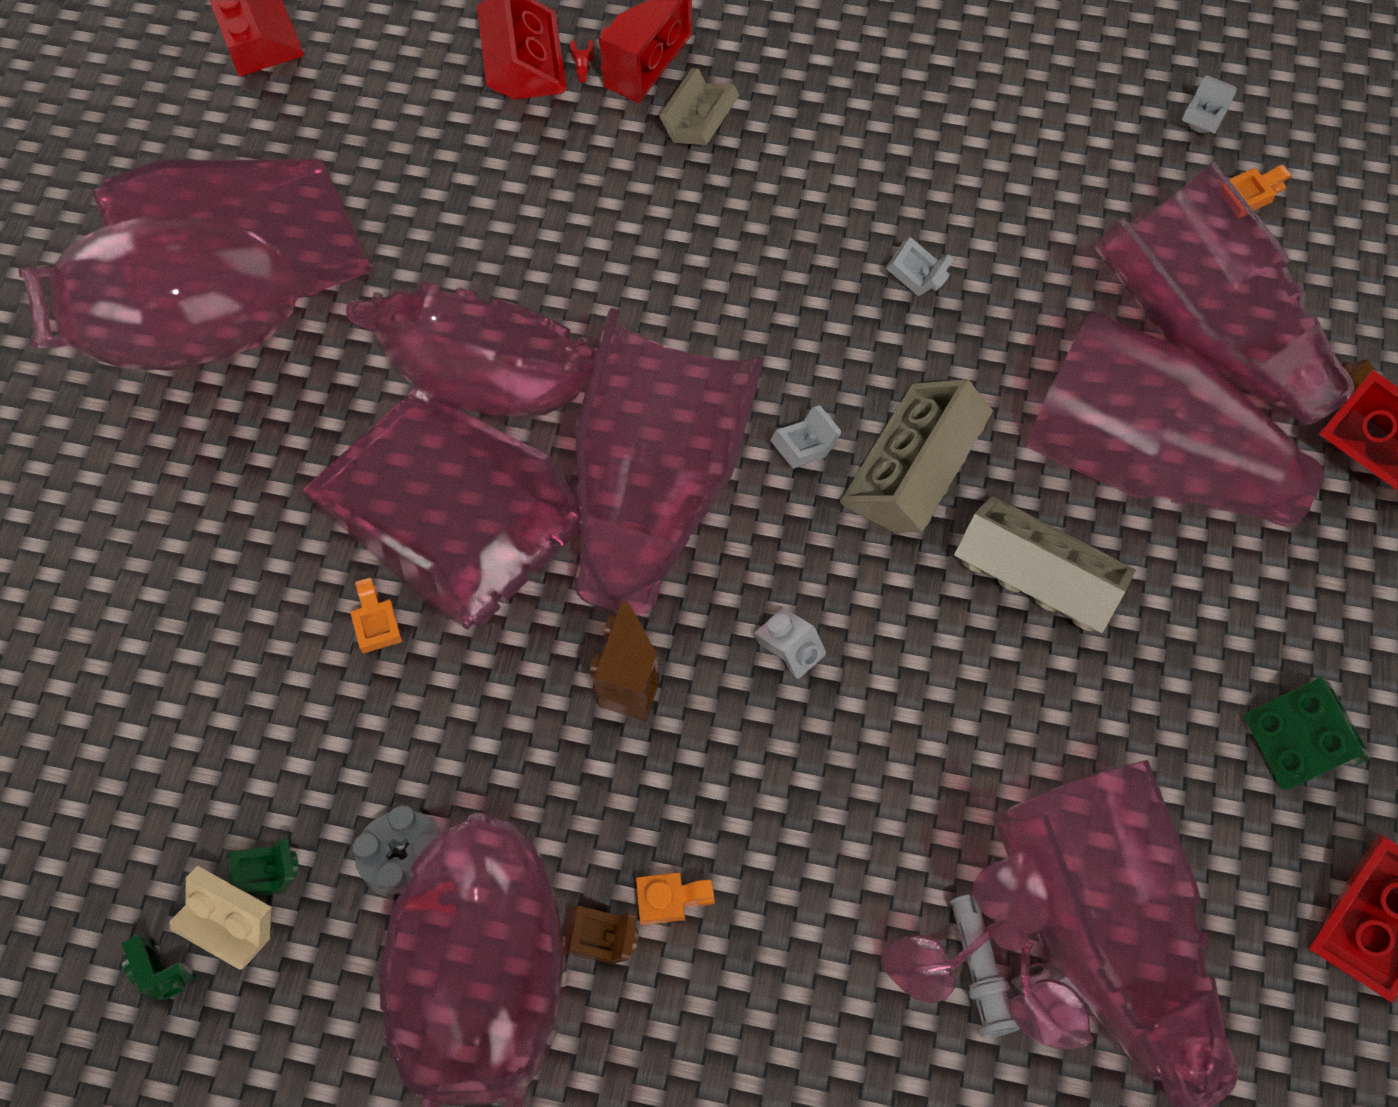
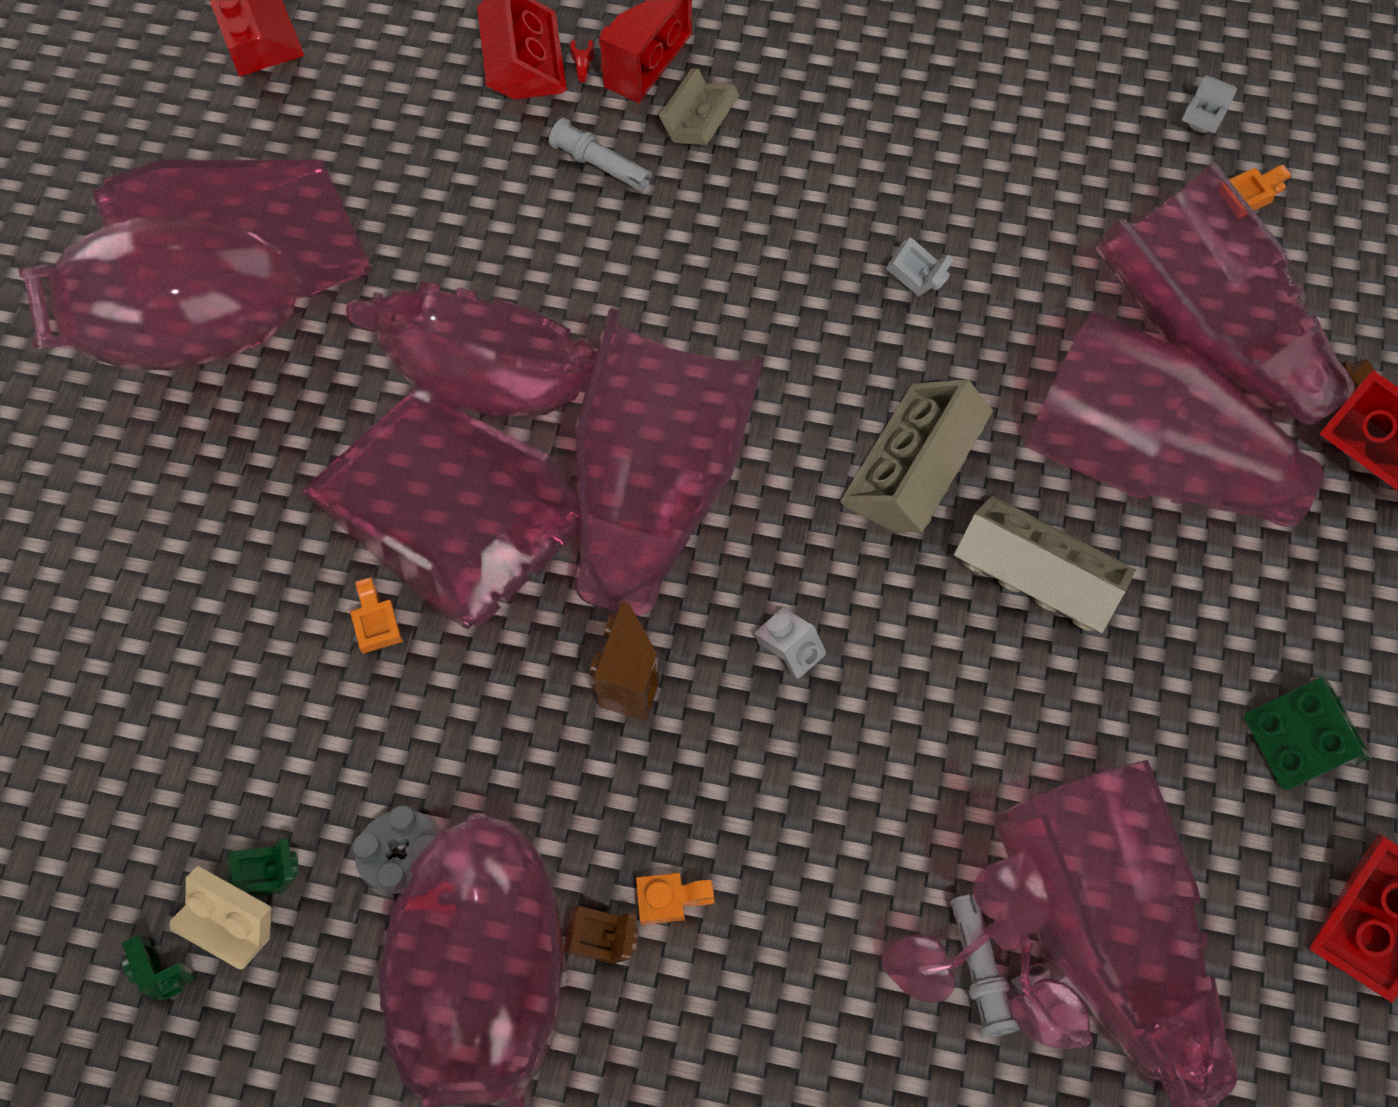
light grey bracket [770,405,841,469] -> none
none -> light grey pin [548,118,652,192]

